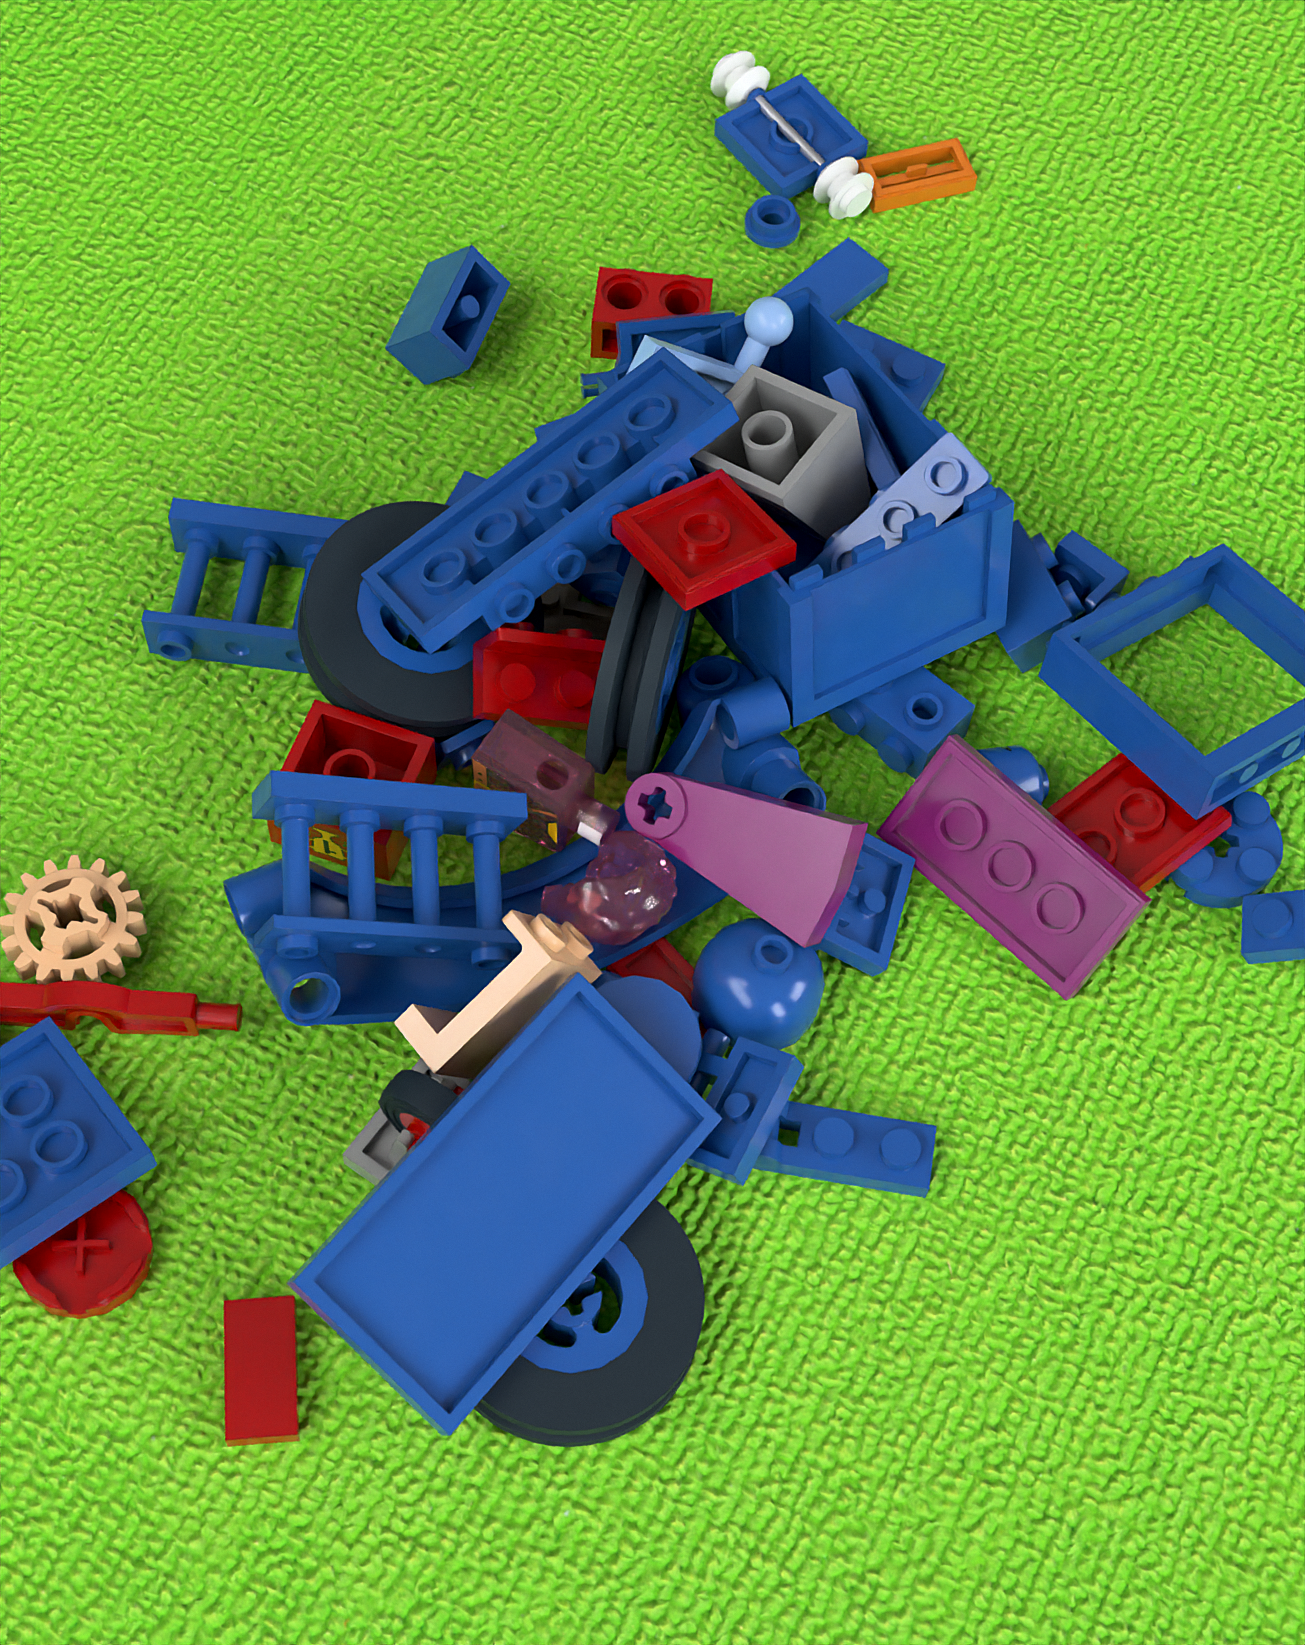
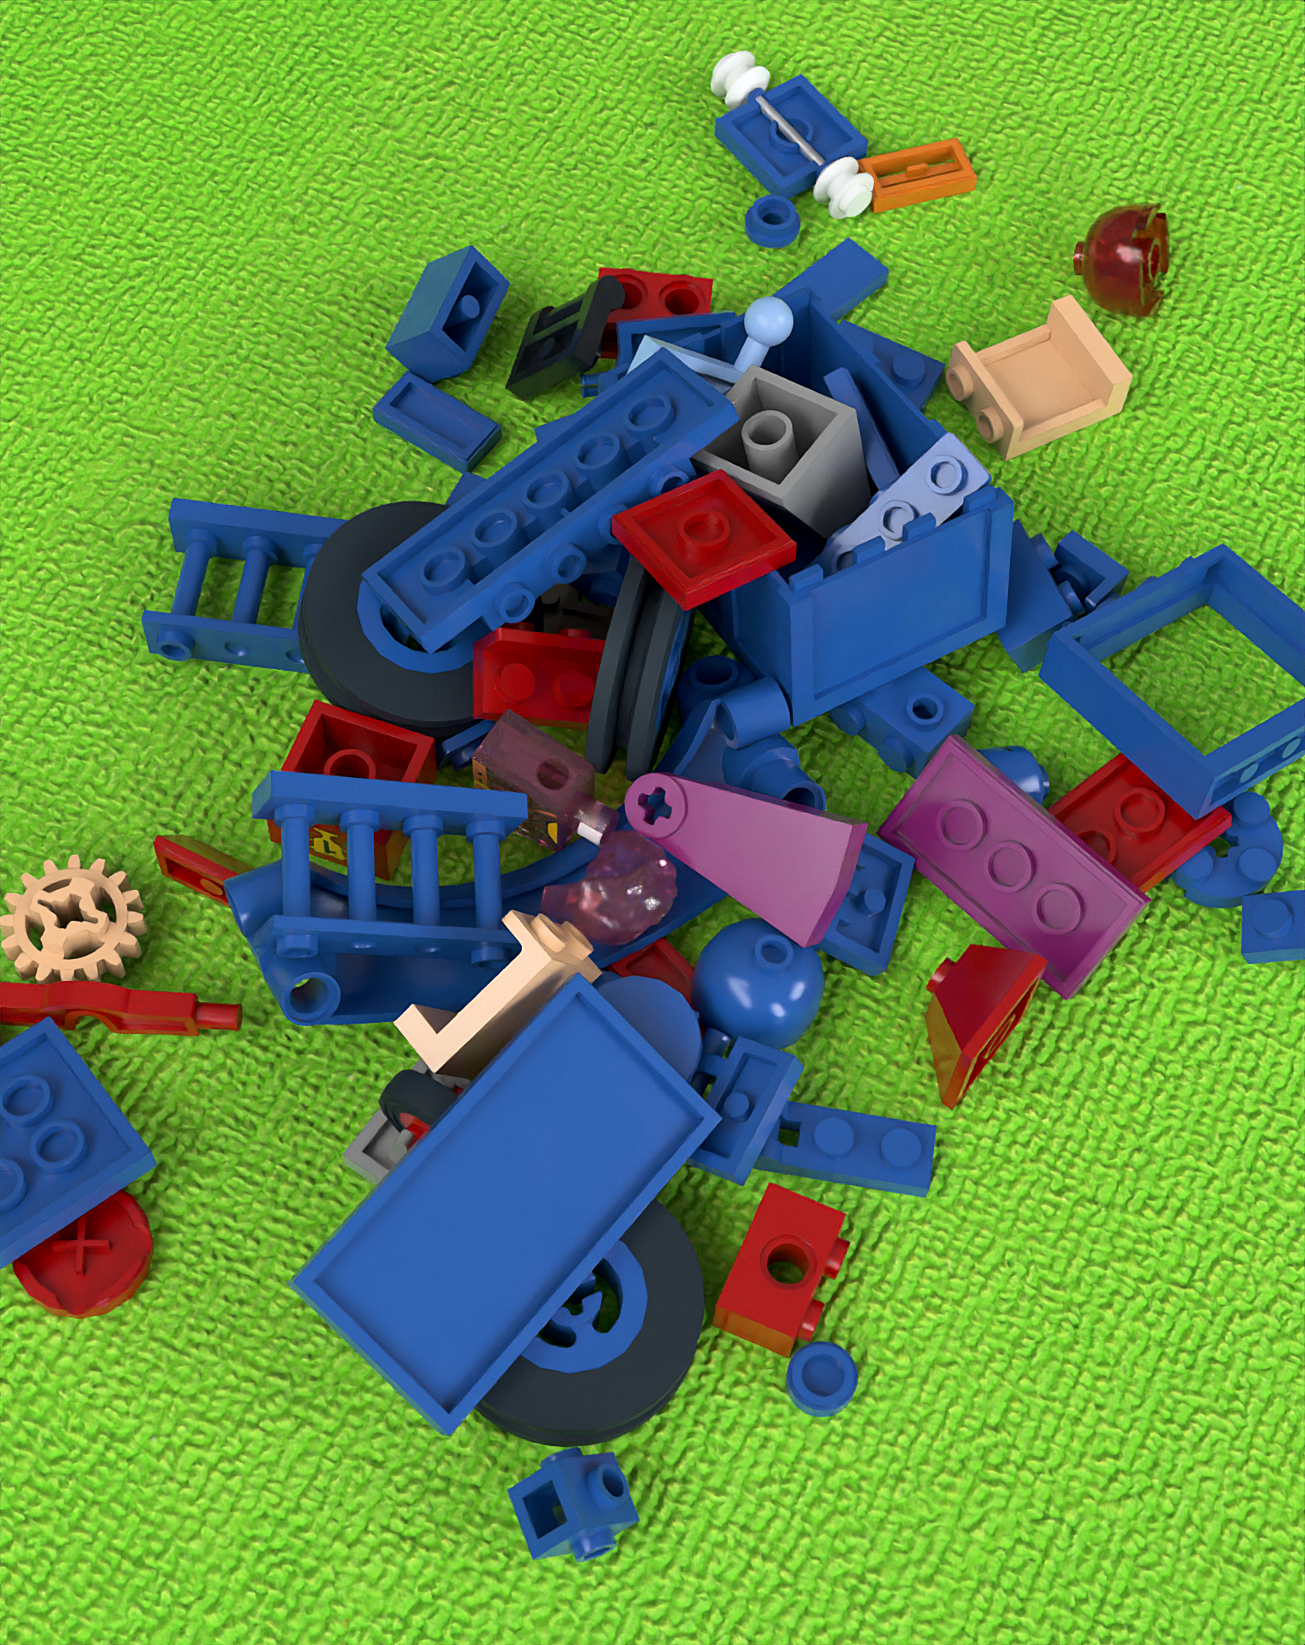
red tile [223,1295,300,1447] -> none
none -> red slope [153,835,255,908]
none -> blue tile [372,371,502,474]
none -> black plate [505,275,625,400]
none -> blue brick [507,1447,640,1563]
none -> red brick [712,1182,851,1359]
none -> blue tile [785,1341,858,1417]
none -> red slope [925,944,1048,1111]
none -> light nougat panel [946,294,1133,461]
none -> clear red cylinder [1073,202,1170,318]

